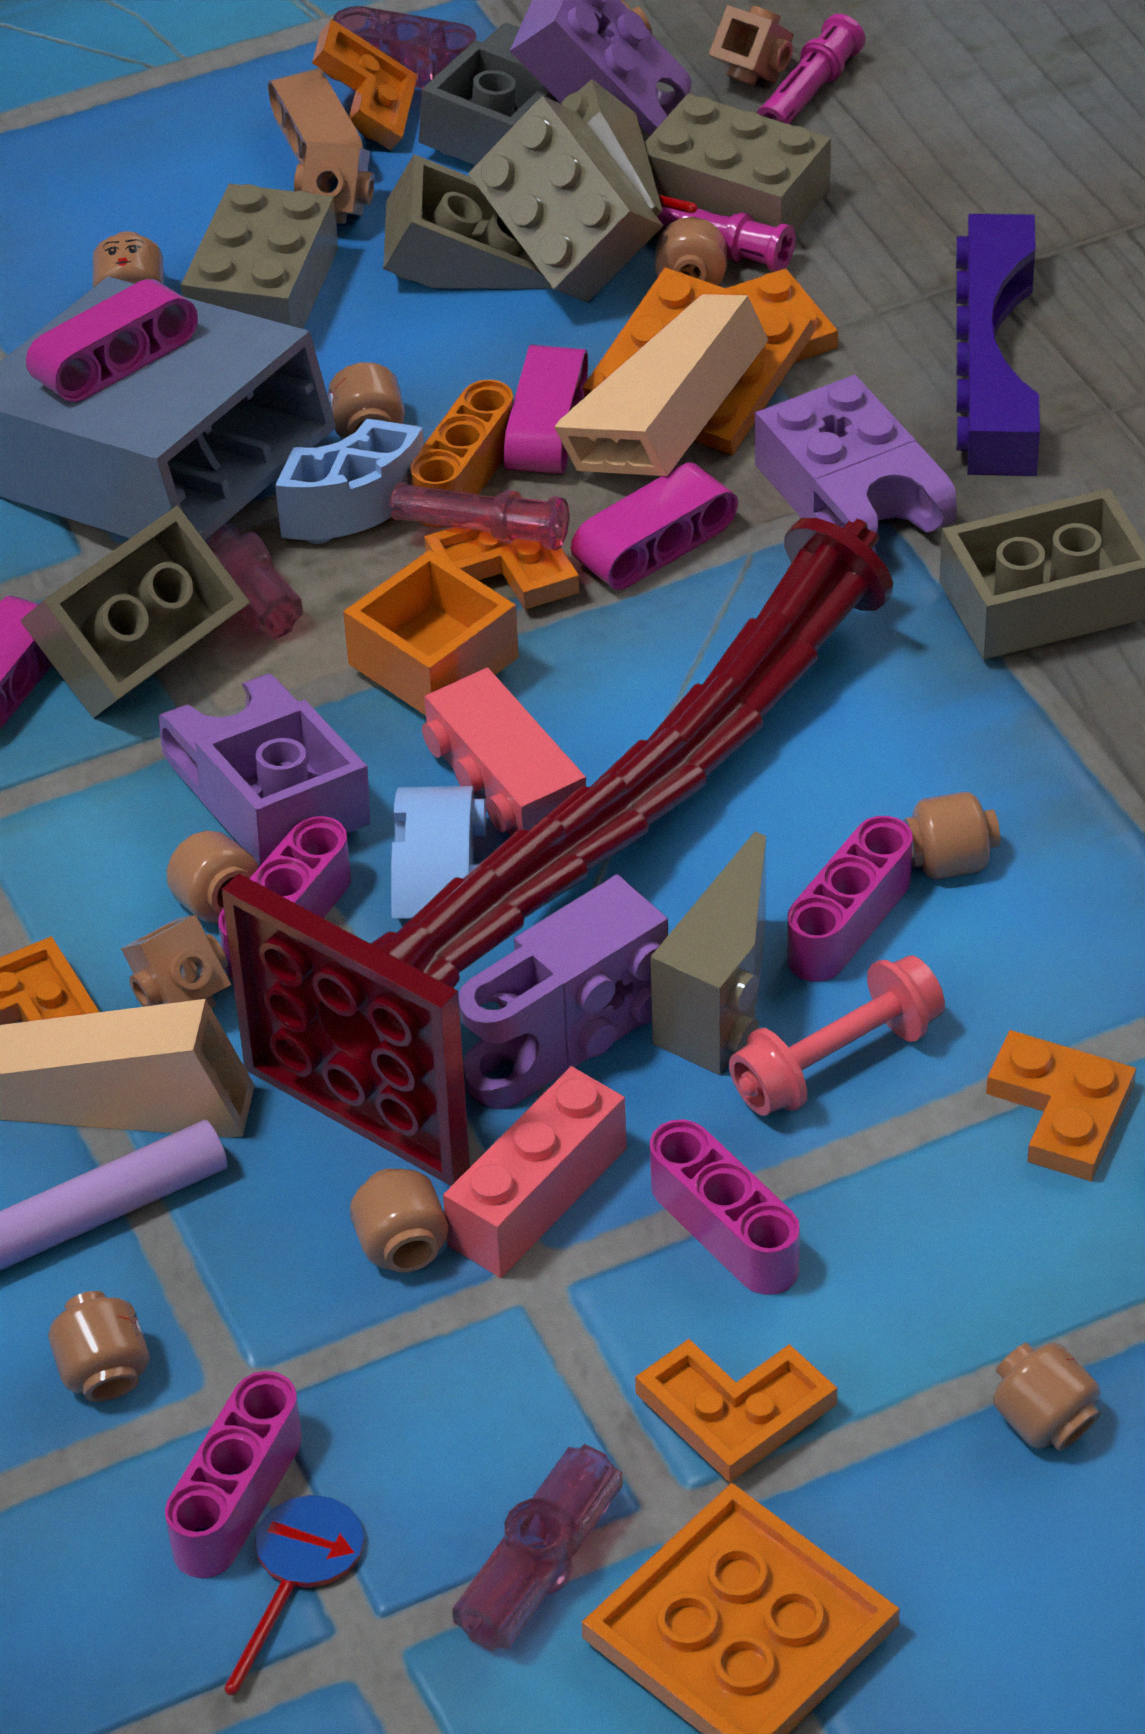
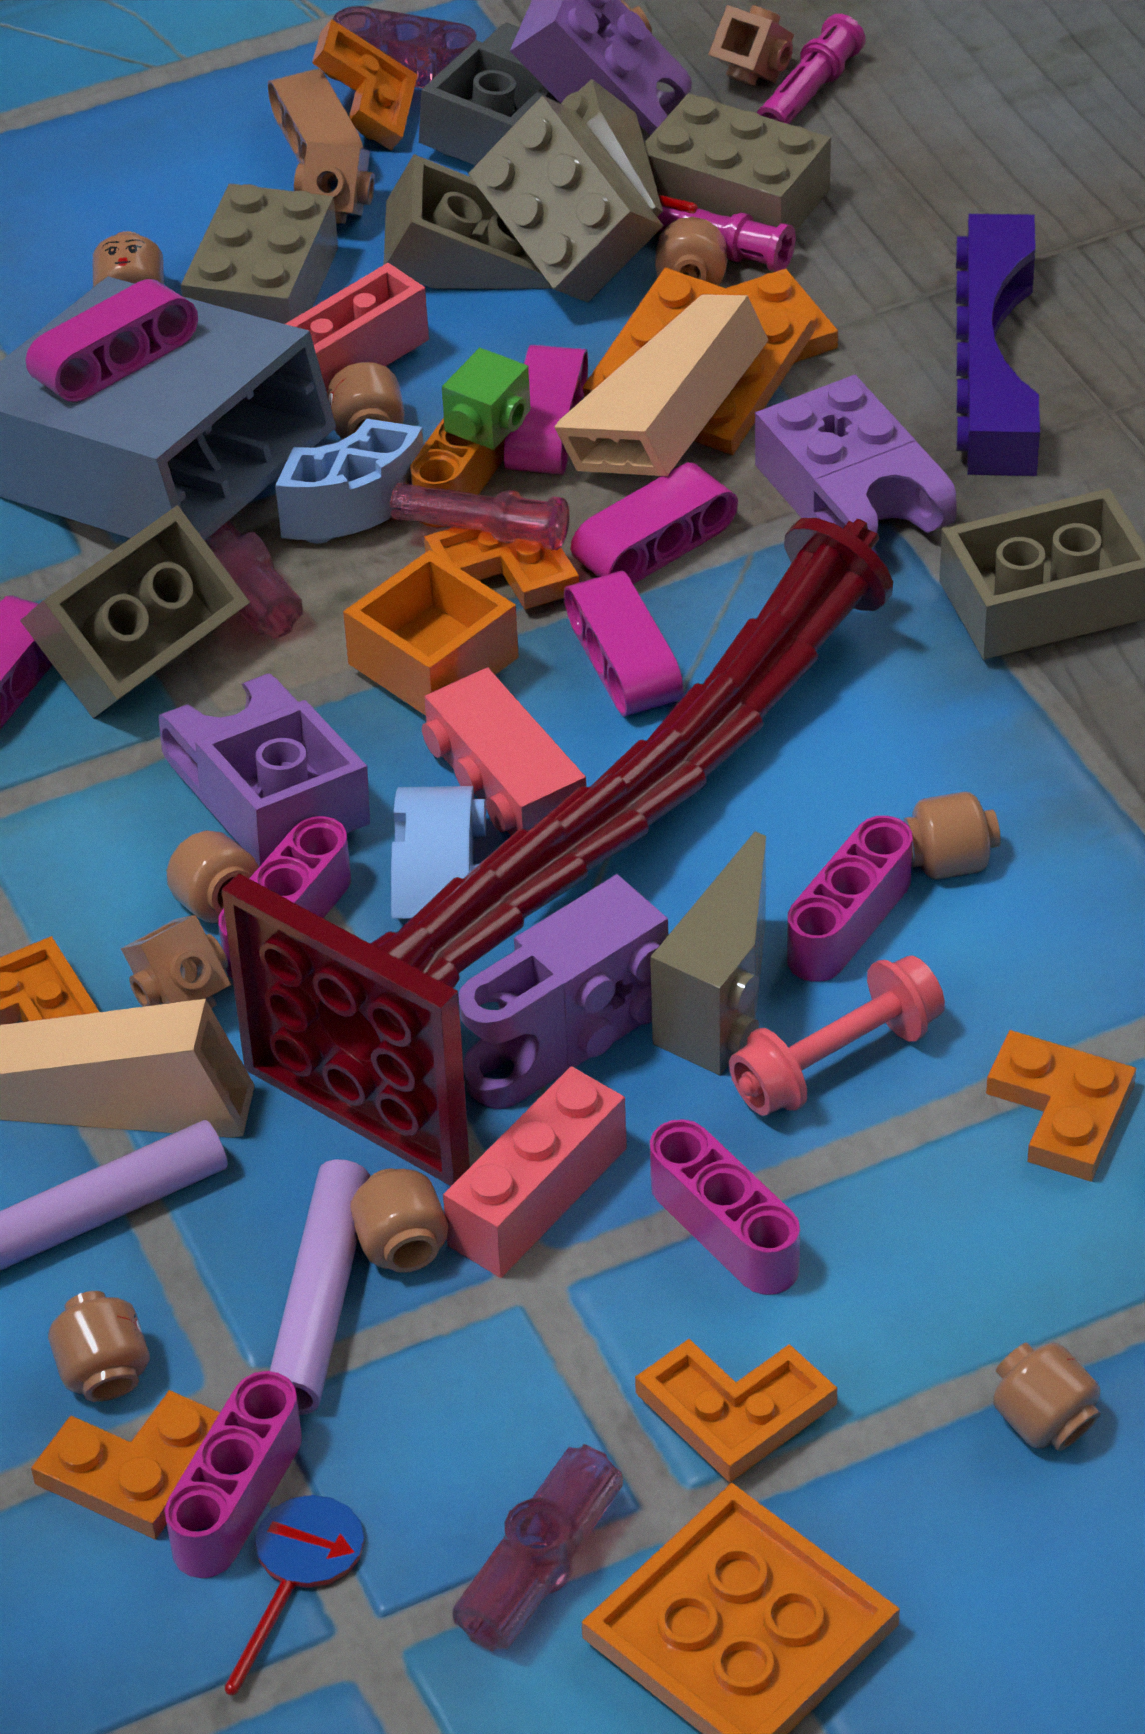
none -> orange plate [31,1390,220,1540]
none -> lavender piece [270,1159,370,1415]
none -> coral brick [286,263,429,393]
none -> bright green brick [442,347,531,450]
none -> dark pink beam [564,571,684,717]

